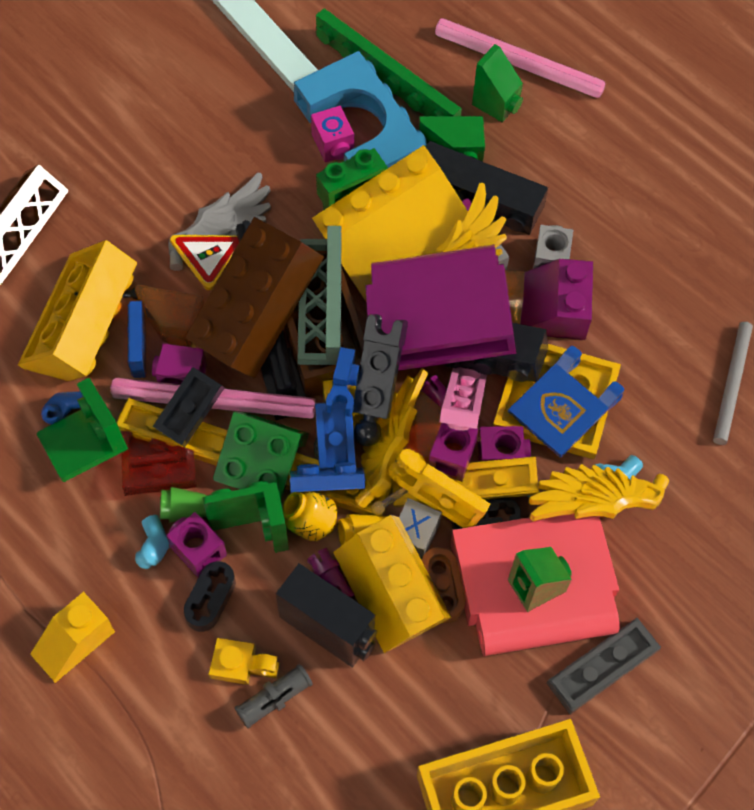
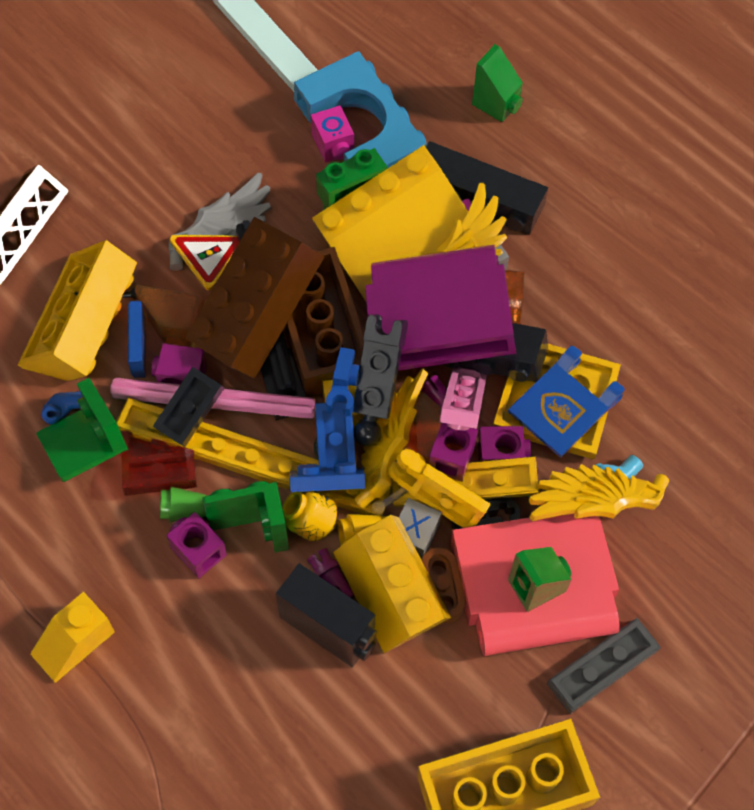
medium azure arm [135,515,169,569] -> none
black beam [183,561,236,632] -> none
yellow plate [209,638,280,685] -> none
green bracket [213,411,309,500] -> none
dark grey pin [234,664,313,729] -> none
sand green fence [298,226,342,365] -> none
green plate [316,8,462,116] -> none
green slope [419,116,485,162] -> none
bright pink axle [435,18,605,98] -> none
magenta slope [519,258,593,340] -> none
light grey brick [533,225,573,269] -> none
light grey bar [713,322,753,445] -> none

